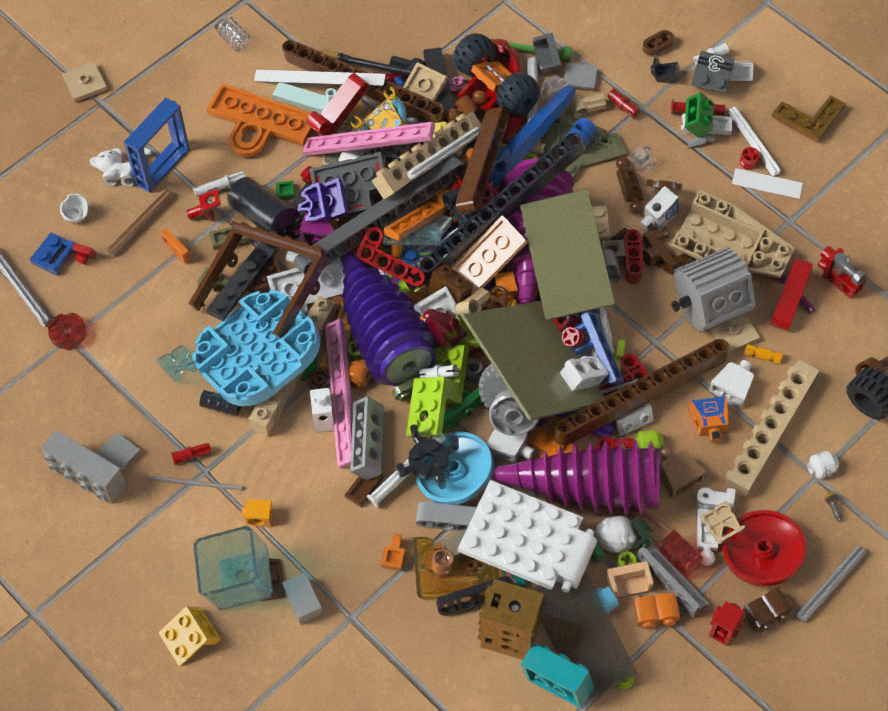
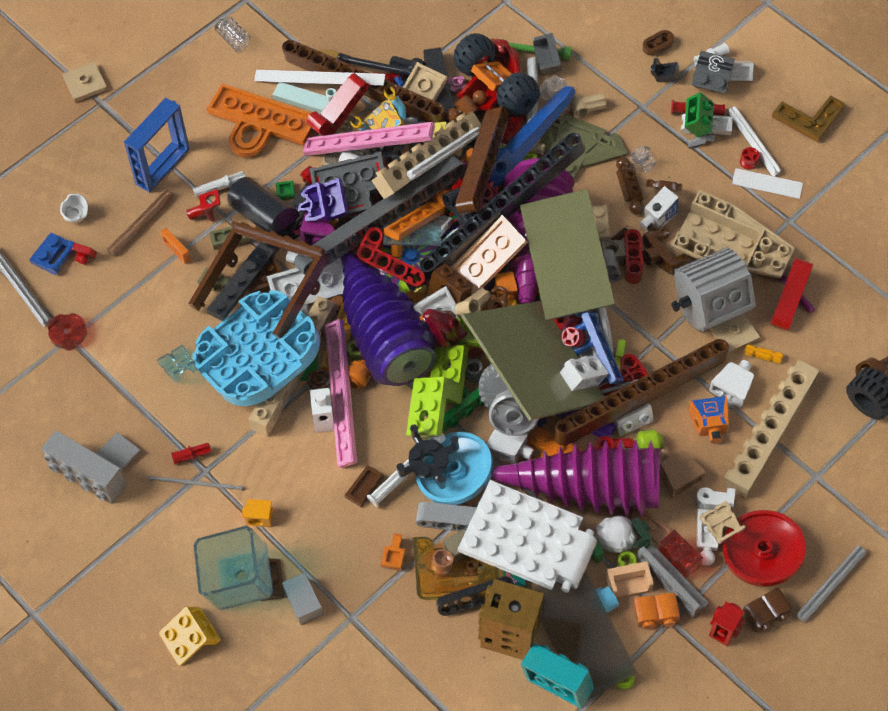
white animal [90,148,152,187] -> none
black axle [199,390,242,416] -> none
light grey brick [350,396,384,480] -> none
olive plate [392,374,424,401] -> none
white pin [419,364,459,378] -> none
light grey piece [563,63,597,90] -> none
blue wheel [565,118,598,149] -> none
red pin [607,89,640,118] -> none
white head [807,451,839,479] -> none
red hips [817,246,866,299] -> none
clear smoke piece [825,492,843,522] -> none

